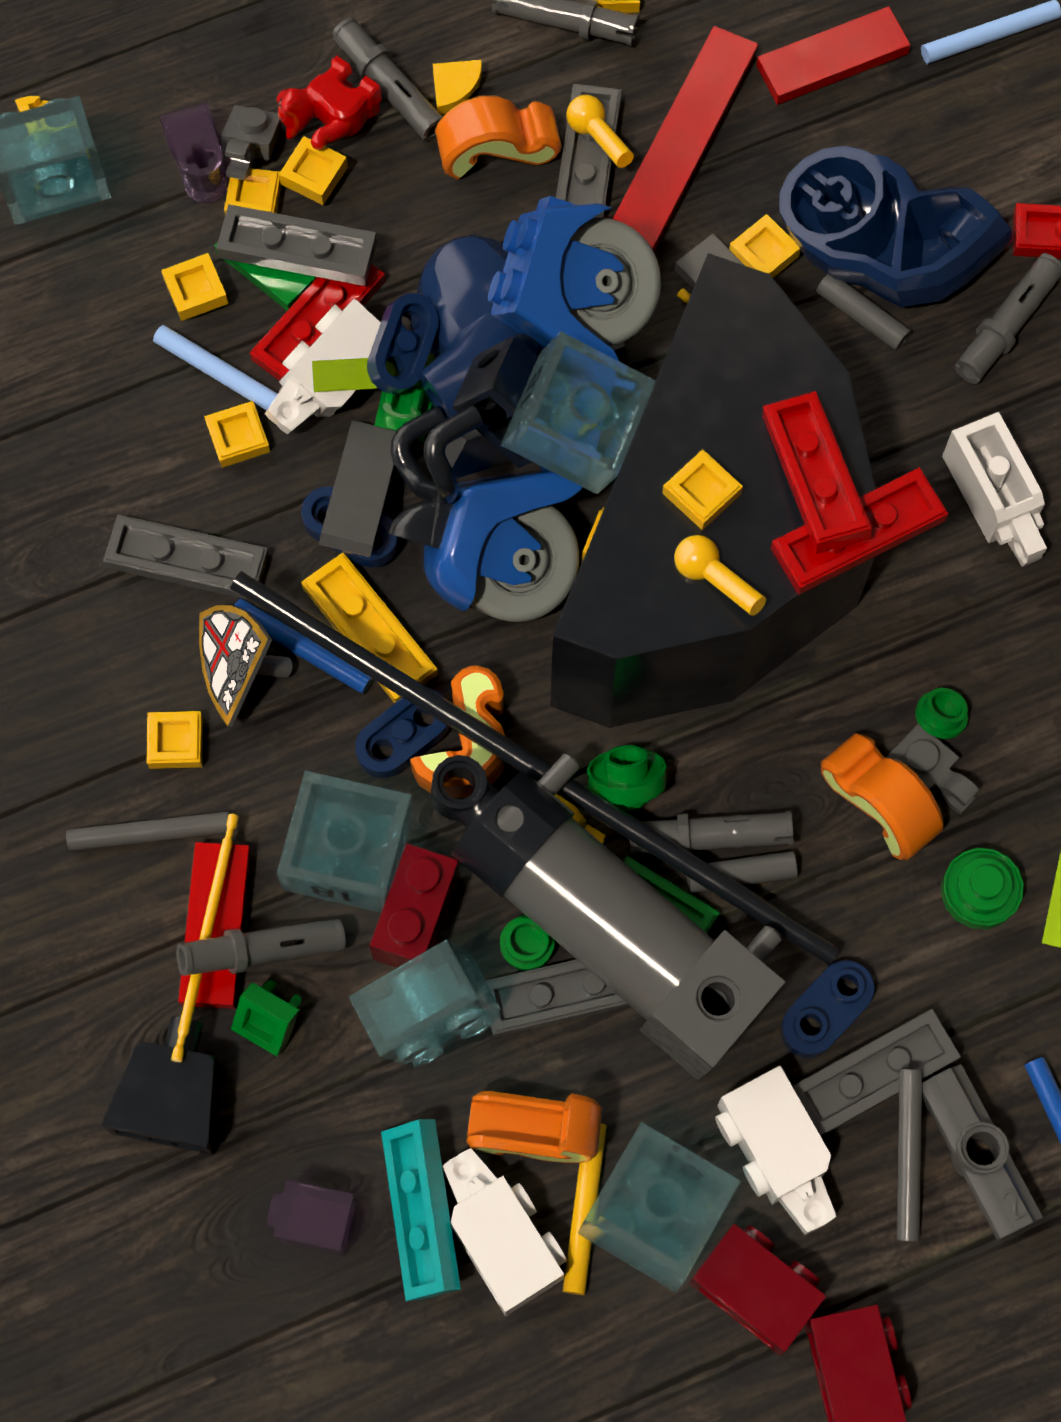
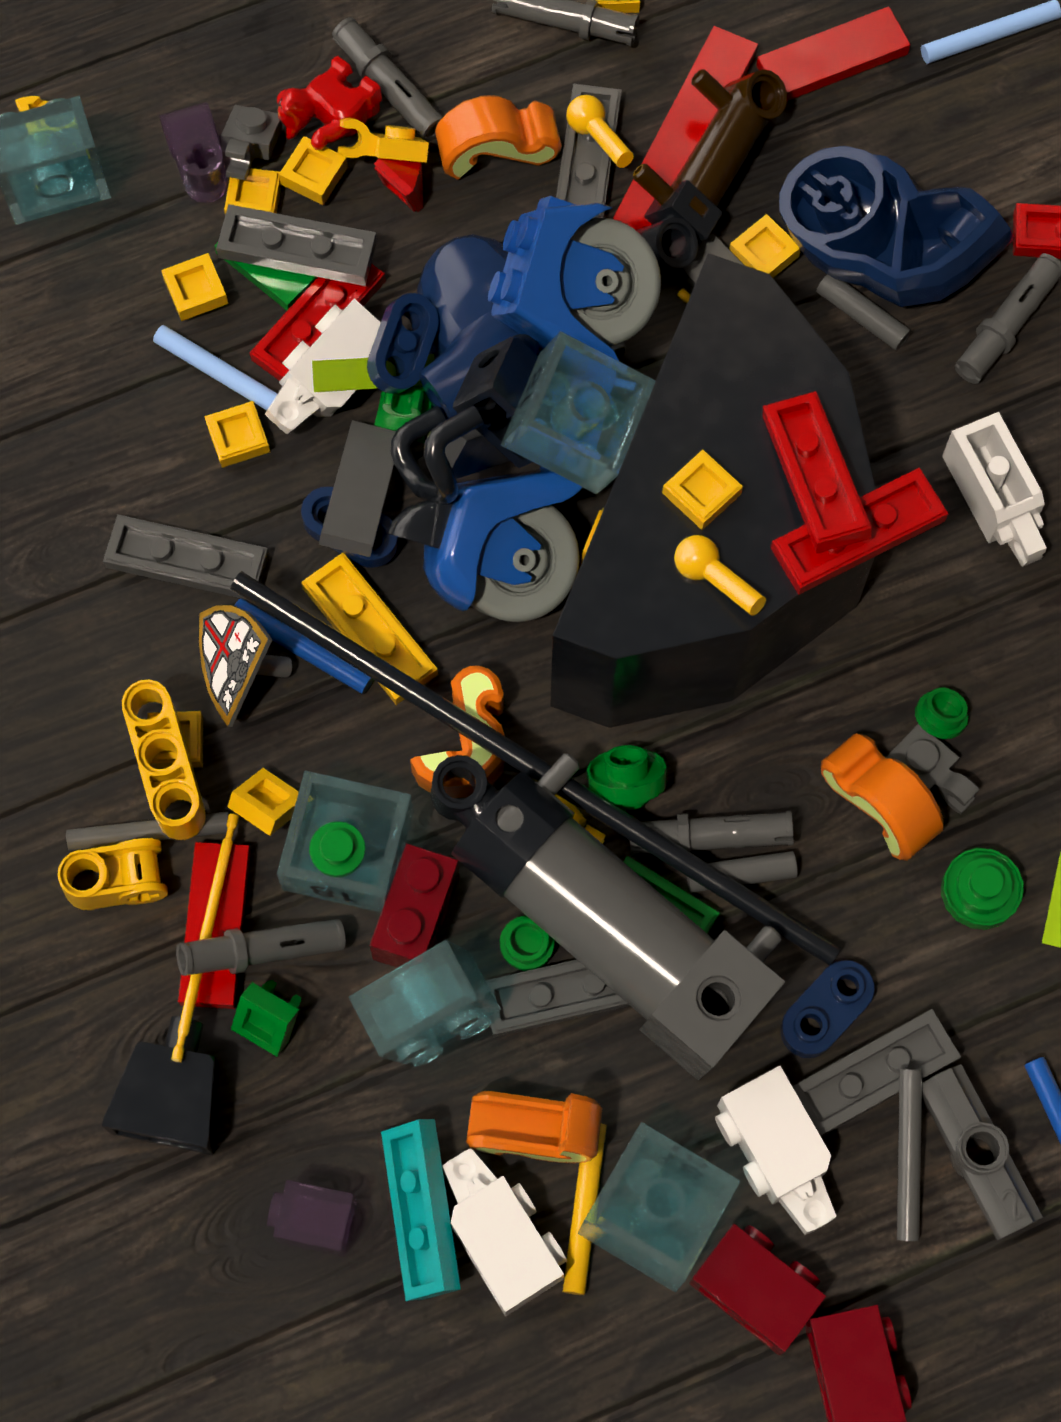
dark blue plate [355,689,449,778] -> none
yellow tile [433,60,482,115] -> none
none -> yellow piece [58,838,168,910]
none -> yellow beam [122,679,206,840]
none -> yellow plate [227,768,306,836]
none -> green plate [309,821,366,878]
none -> yellow plate [337,118,429,163]
none -> red slope [374,158,423,212]
none -> dark brown piece [633,69,787,275]

